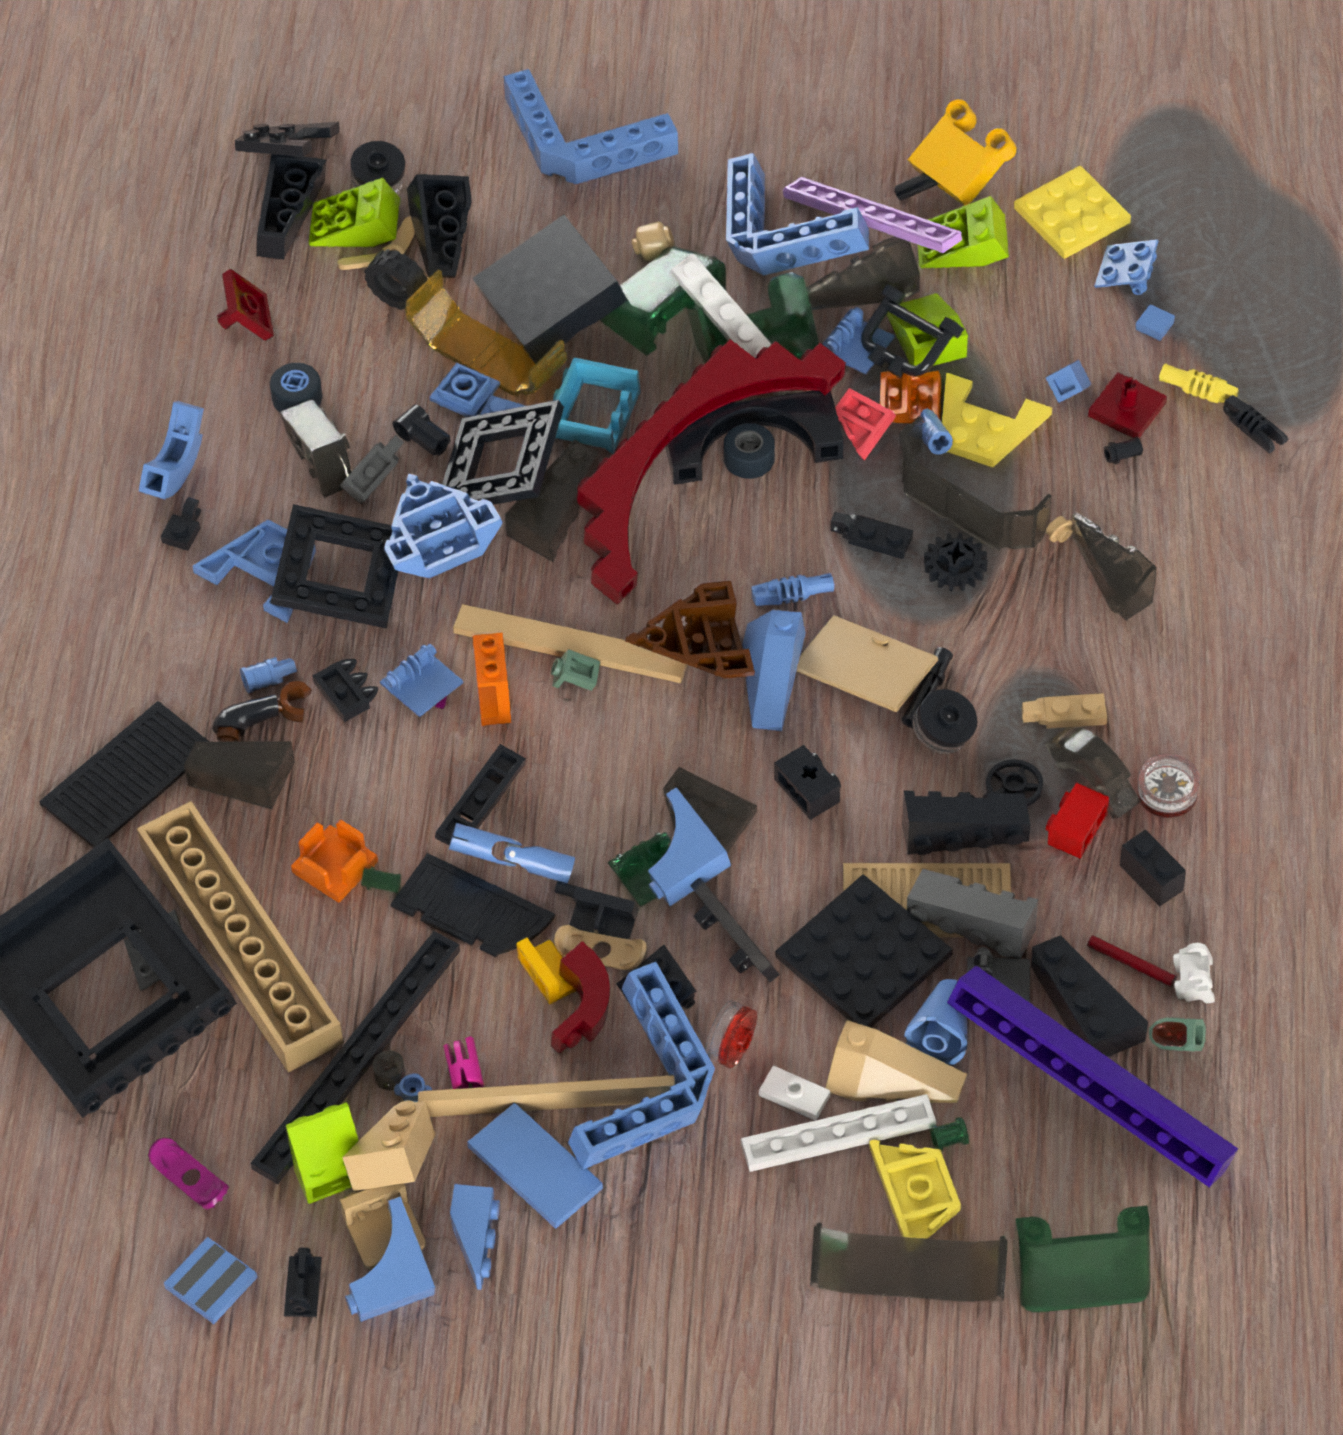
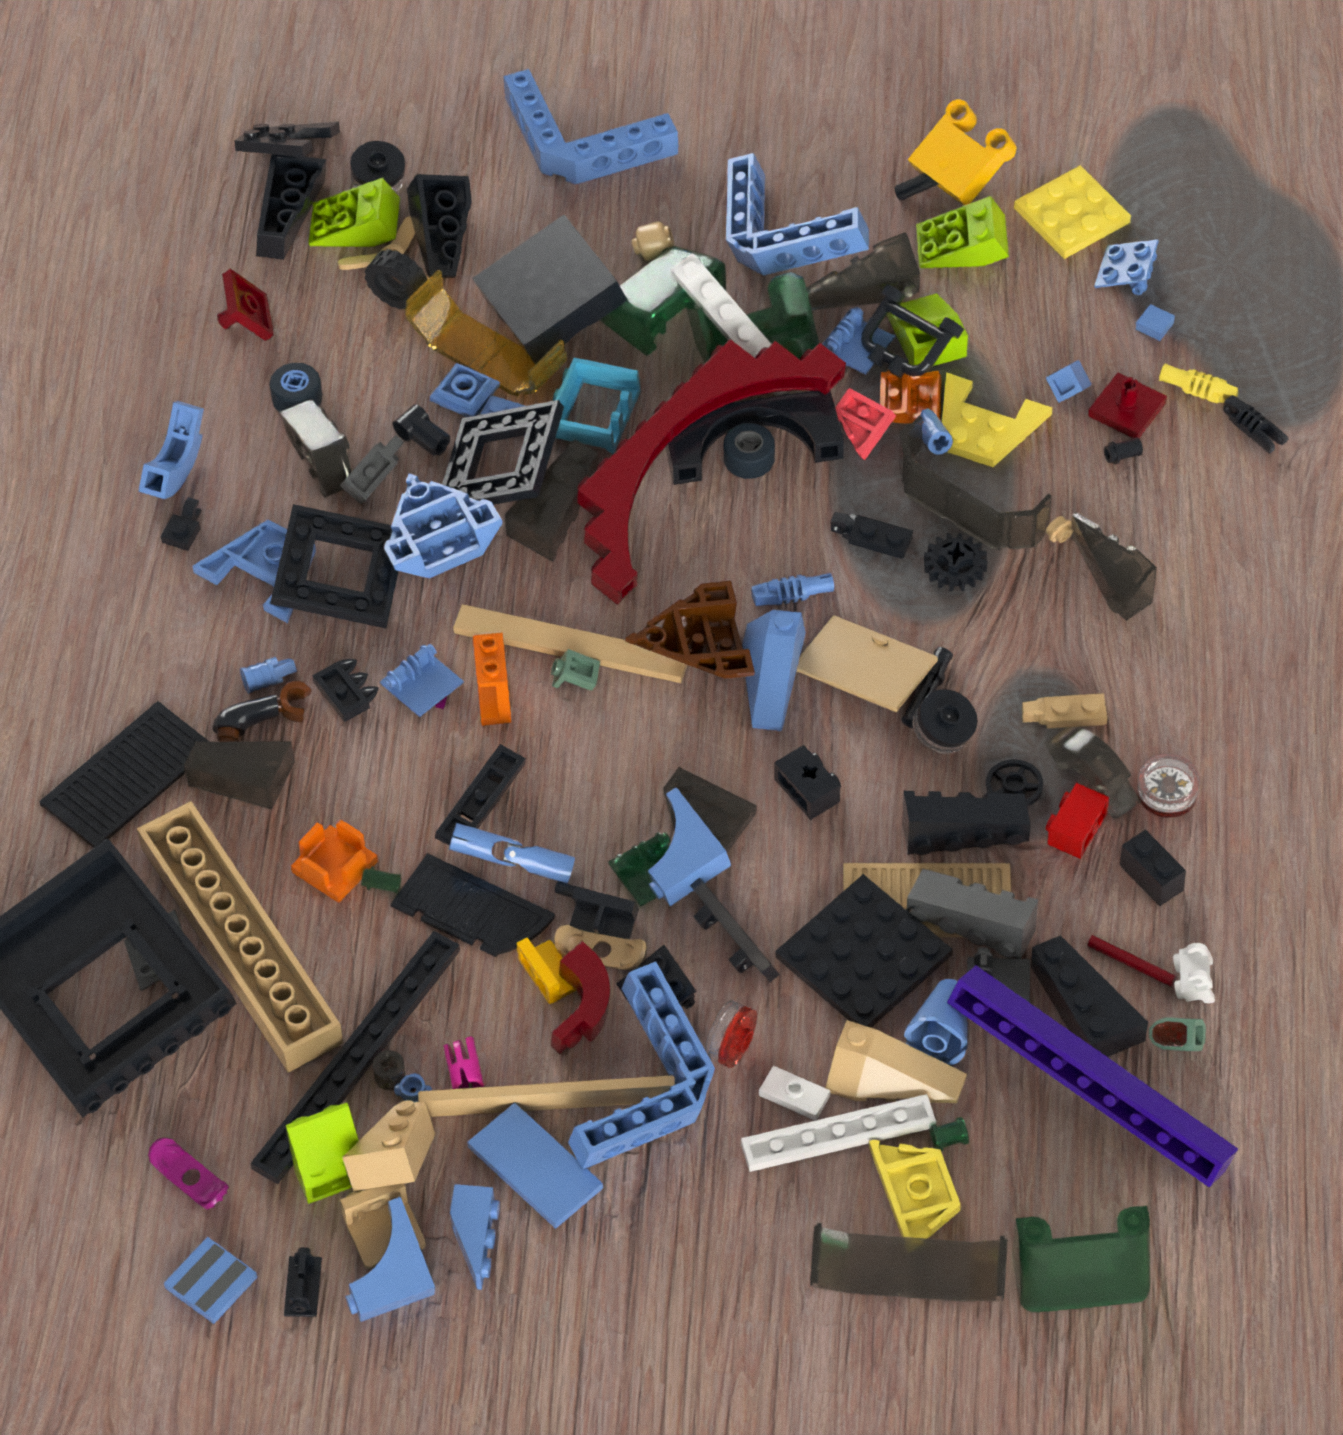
lavender tile [783,177,962,253] -> none

